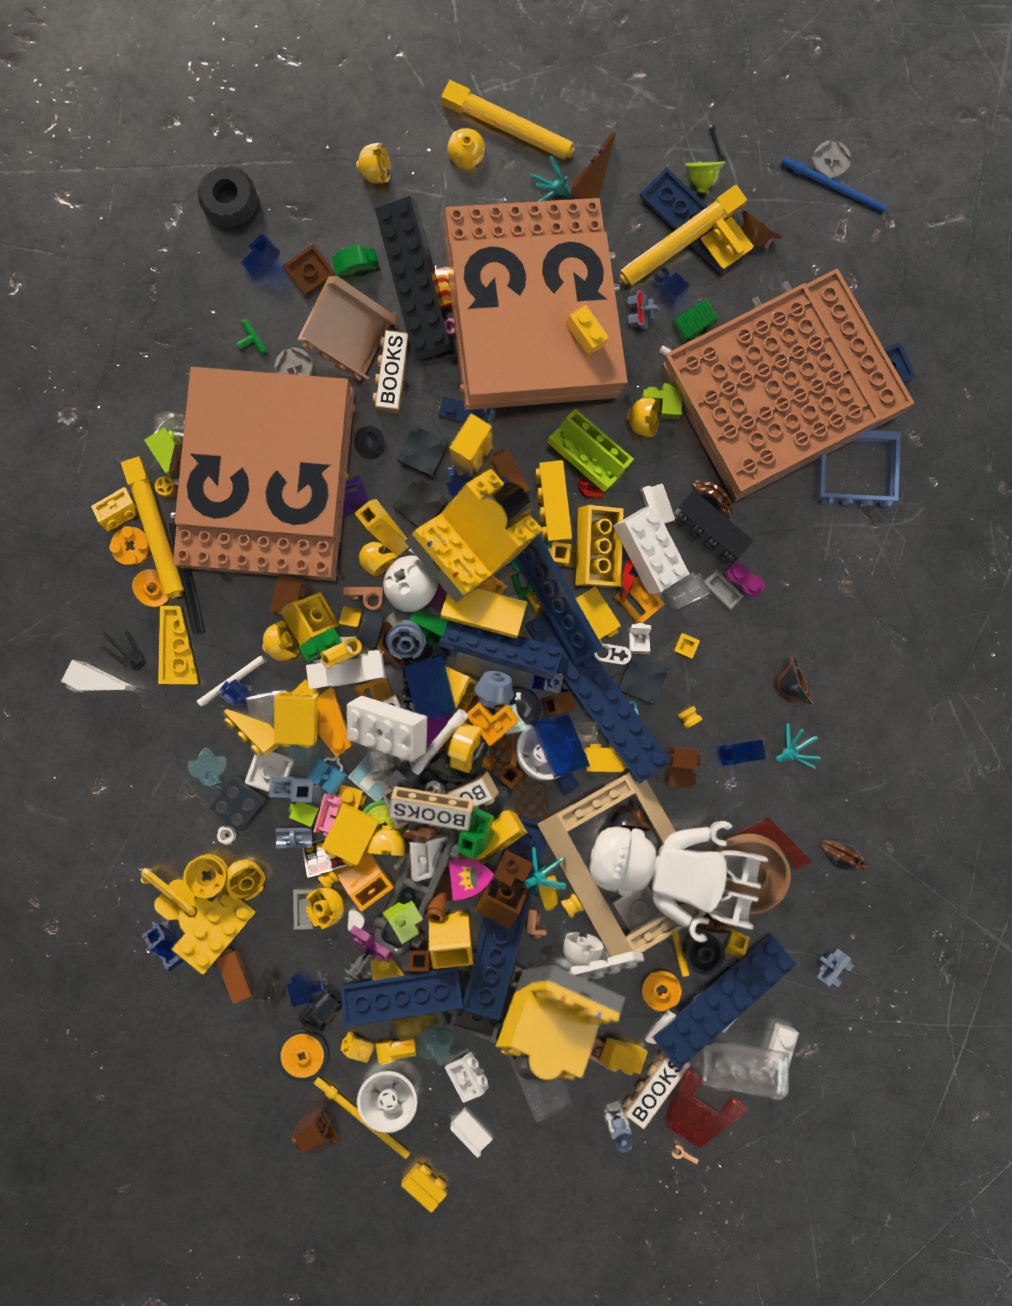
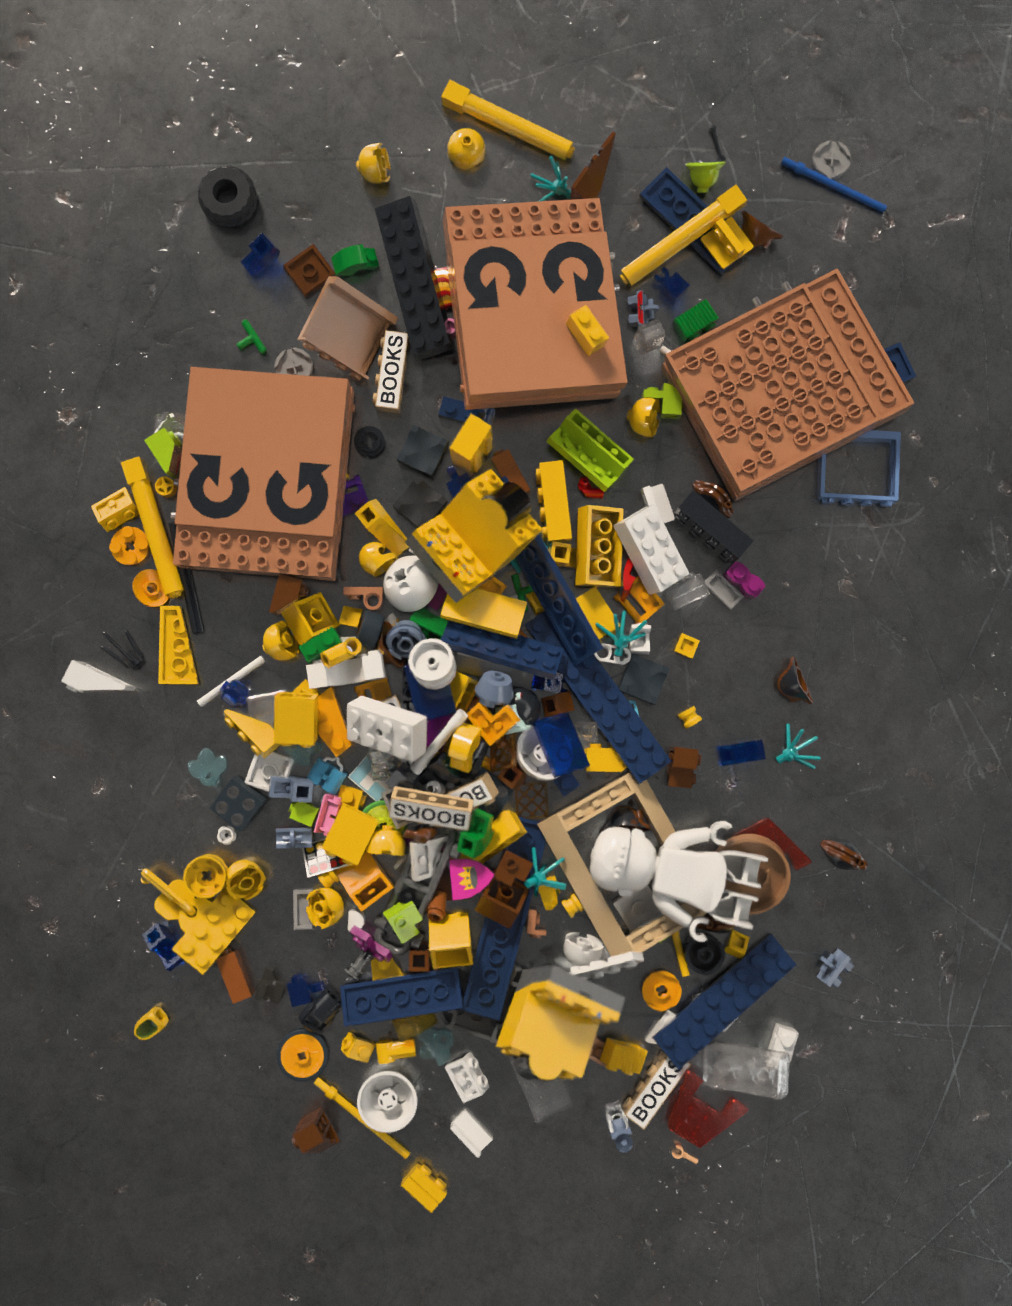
none -> yellow rock [134,1007,169,1040]
none -> white wheel [409,639,457,690]
none -> teal plant [595,611,647,656]
none -> clear brick [632,319,666,355]

